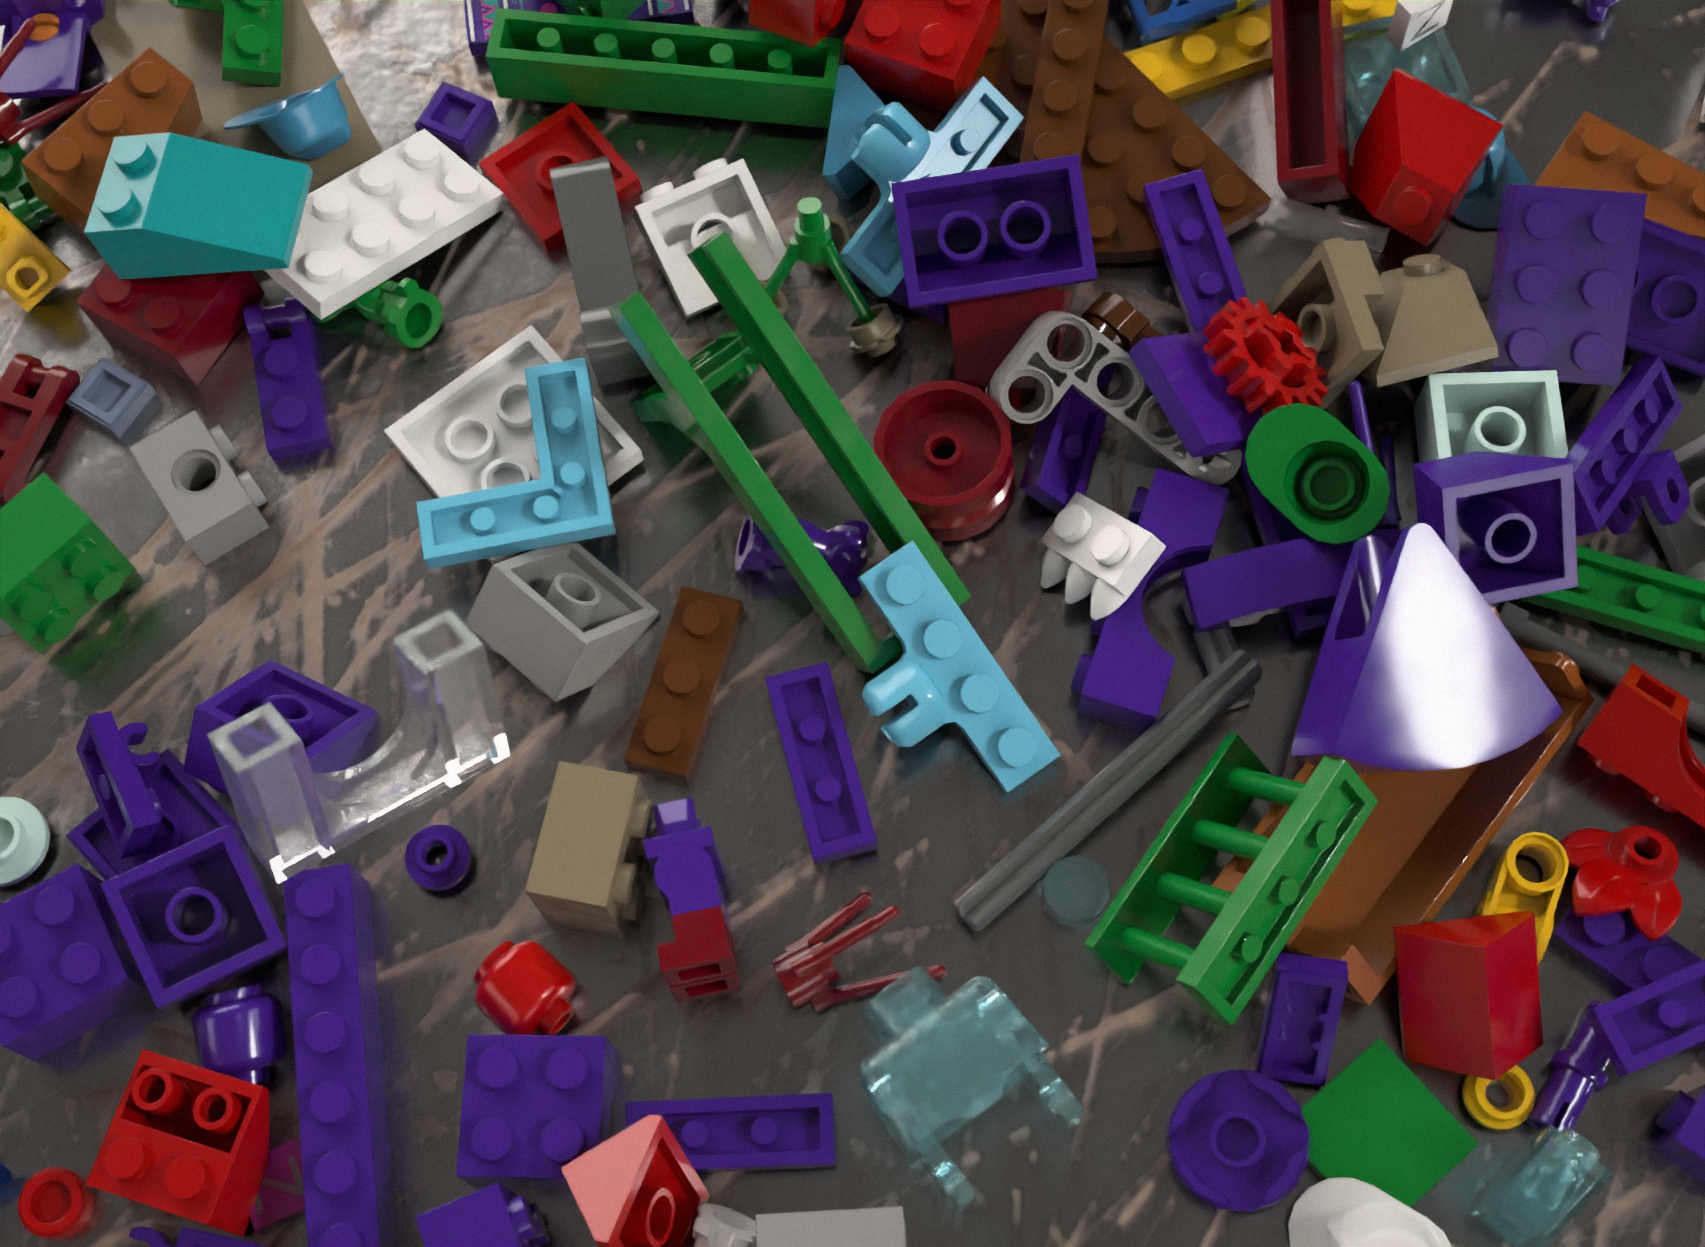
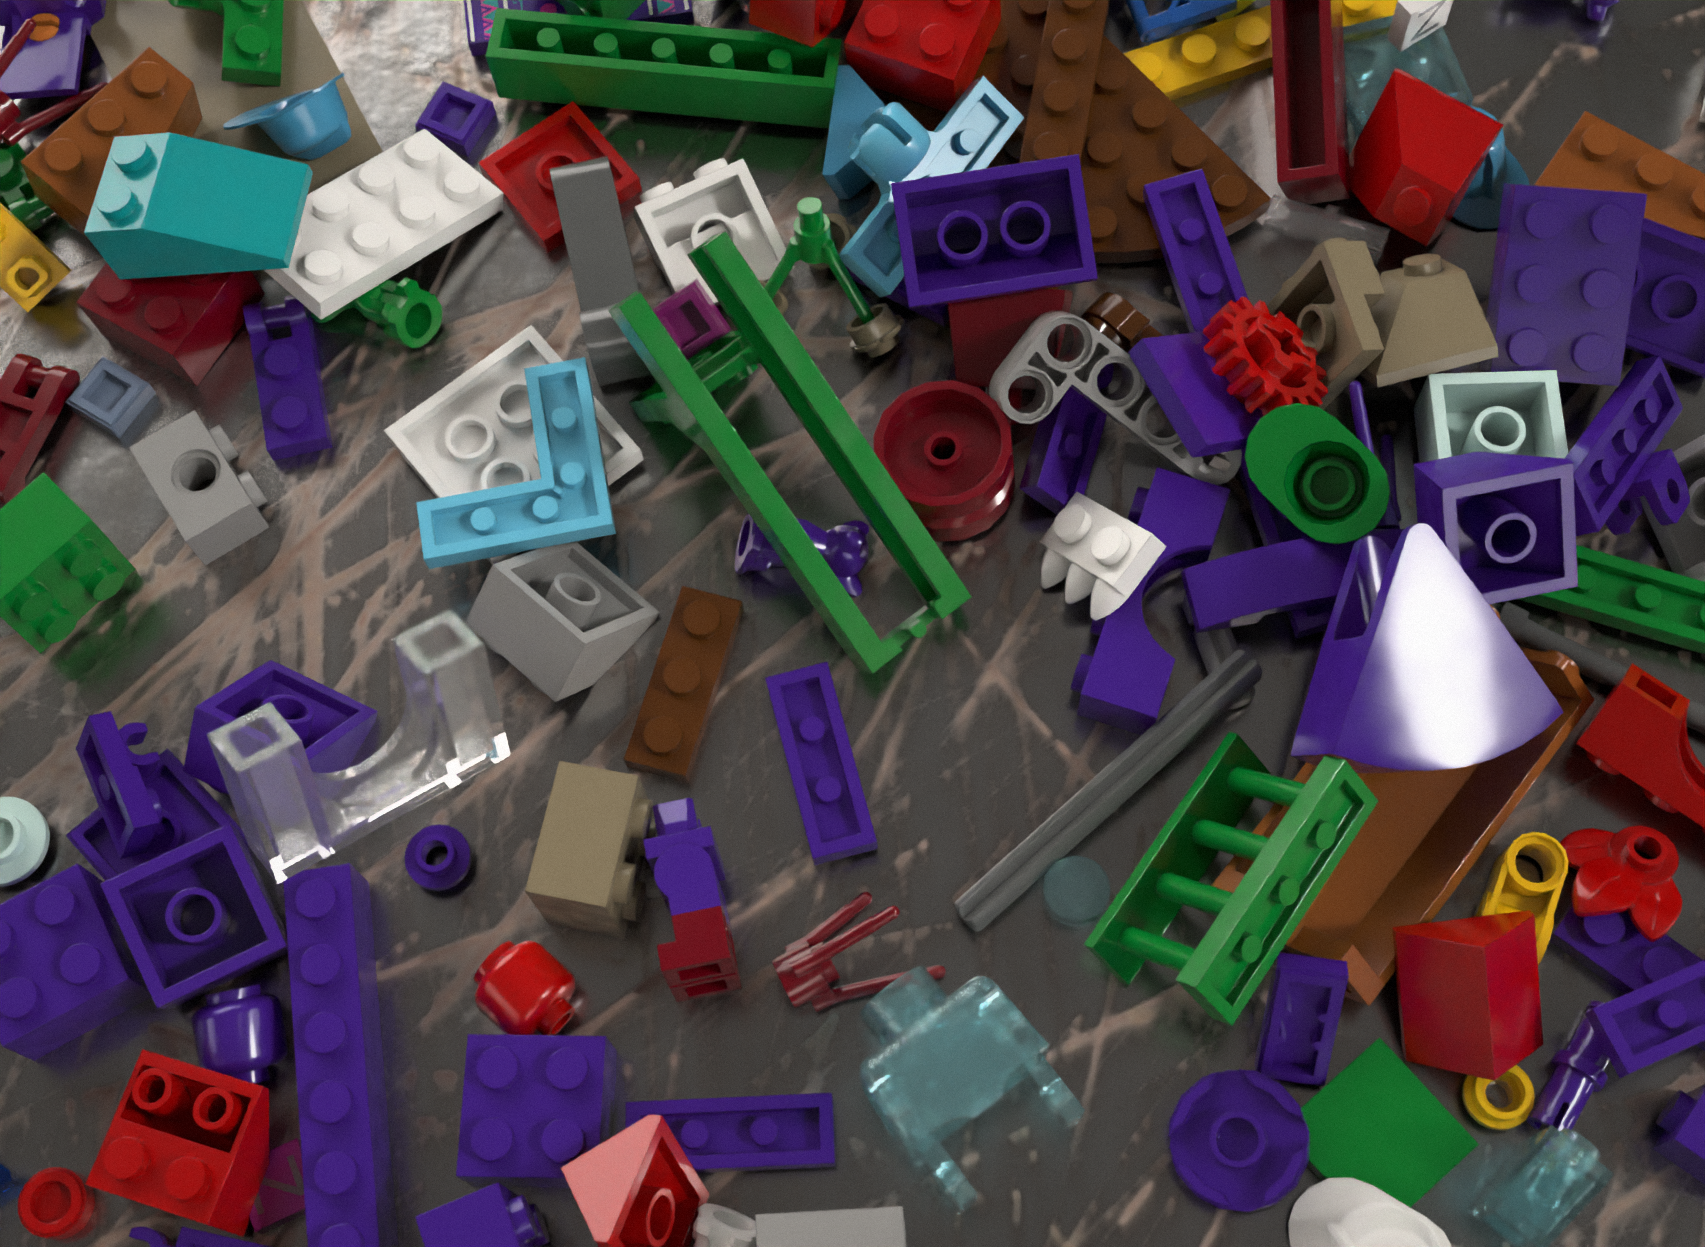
medium azure plate [857,540,1061,793] -> none
none -> magenta tile [652,279,731,360]

